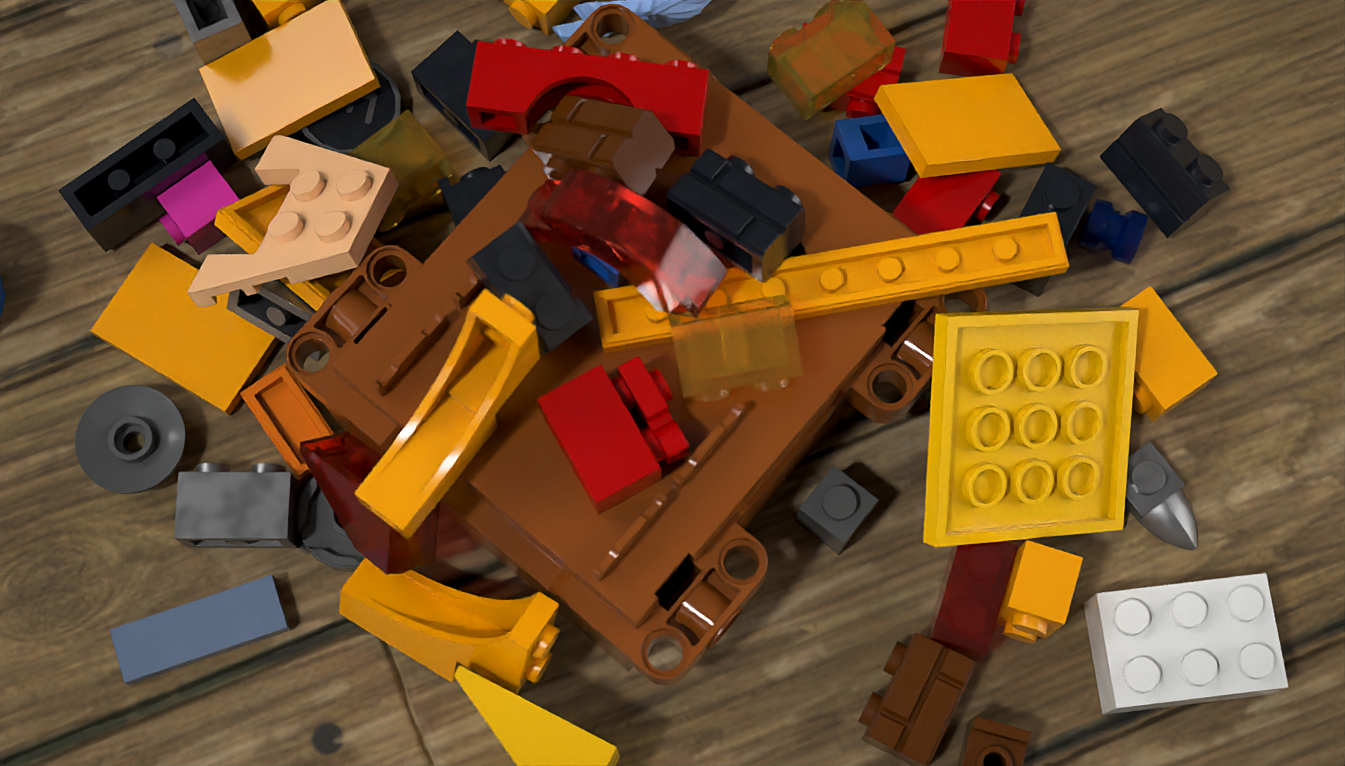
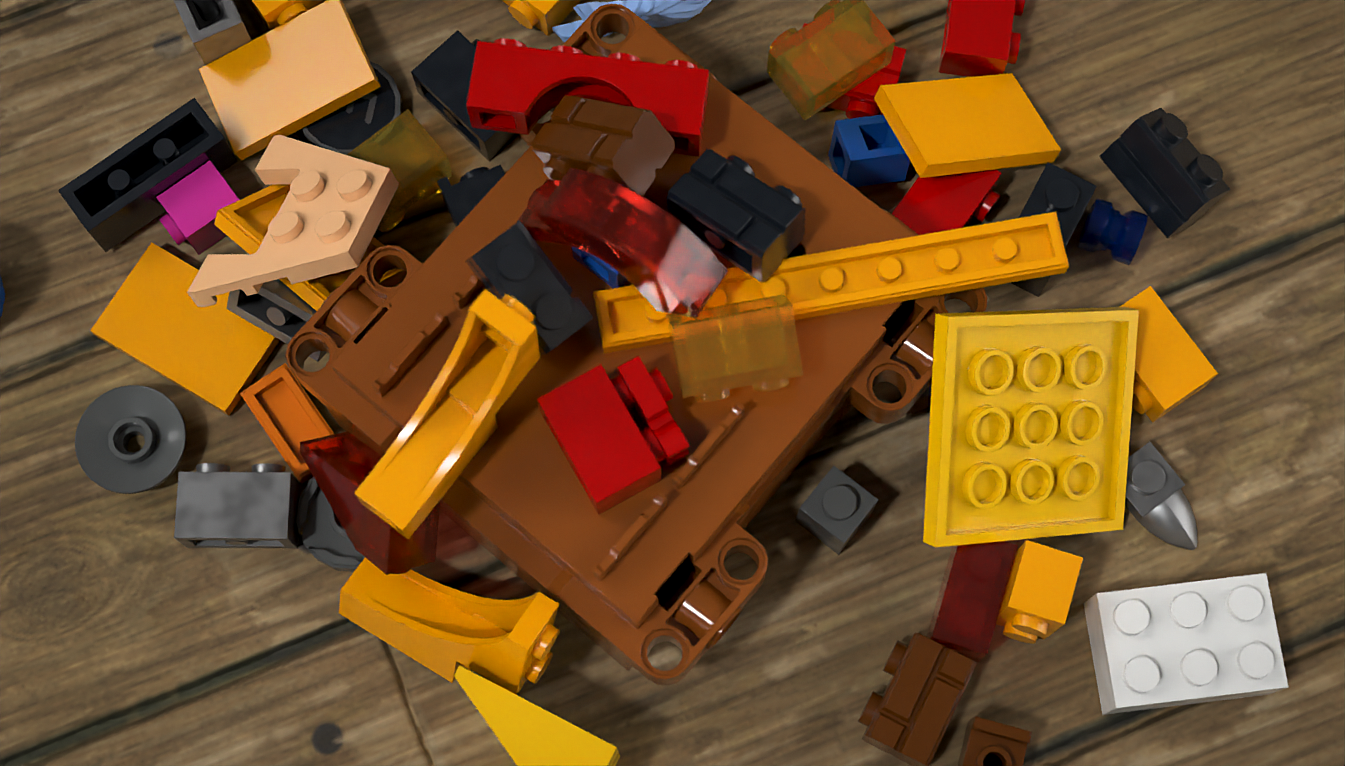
sand blue tile [110,575,291,685] -> none

